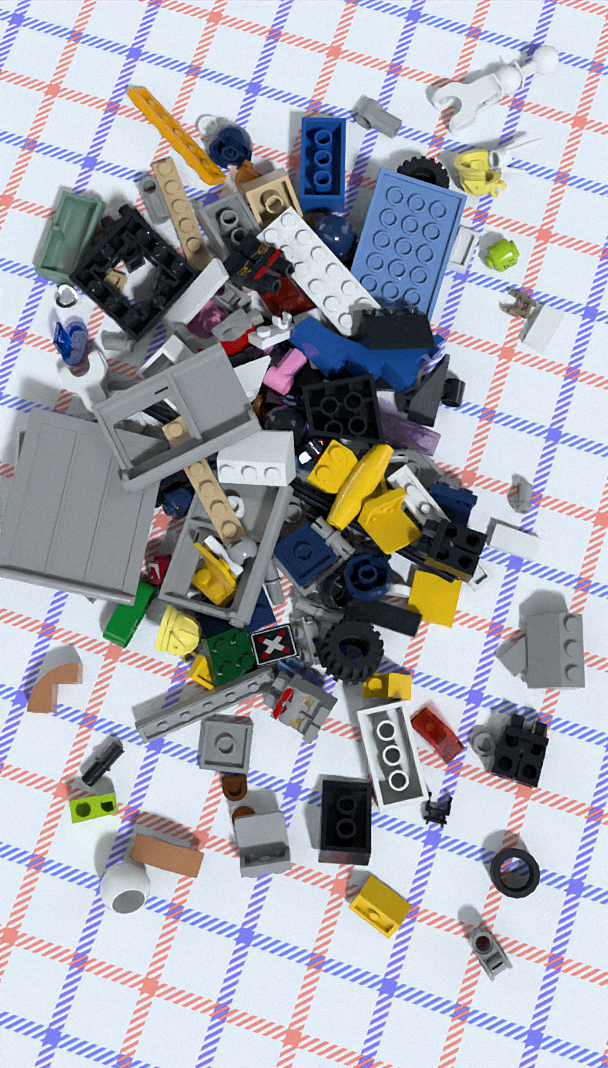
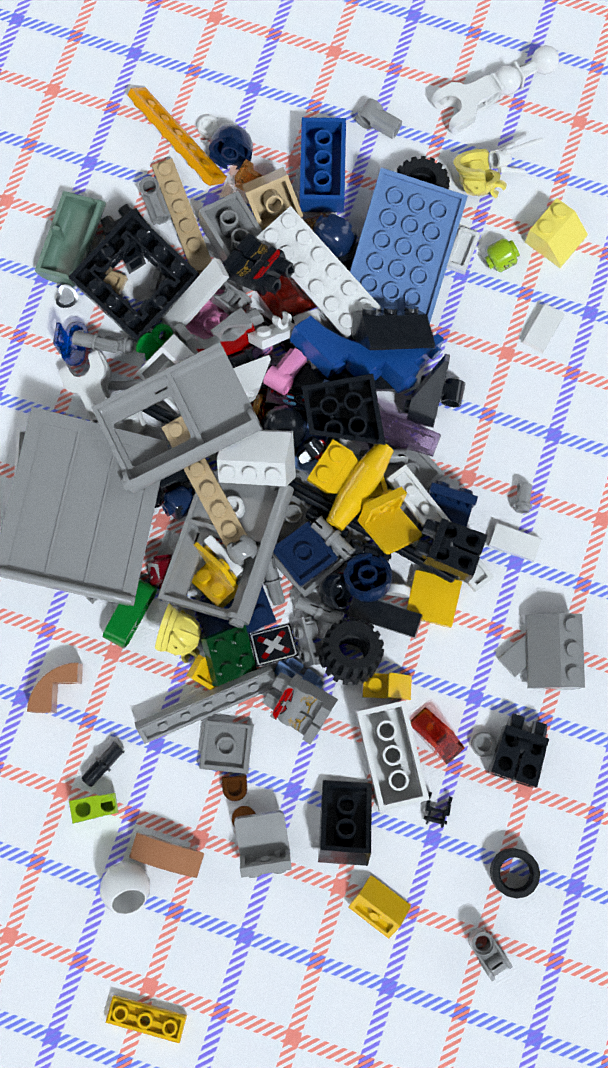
dark tan piece [502,289,537,319] -> none
none -> light grey axle [72,331,120,353]
none -> yellow tile [105,995,187,1043]
none -> green plate [136,324,173,362]
none -> light yellow slope [525,198,588,268]

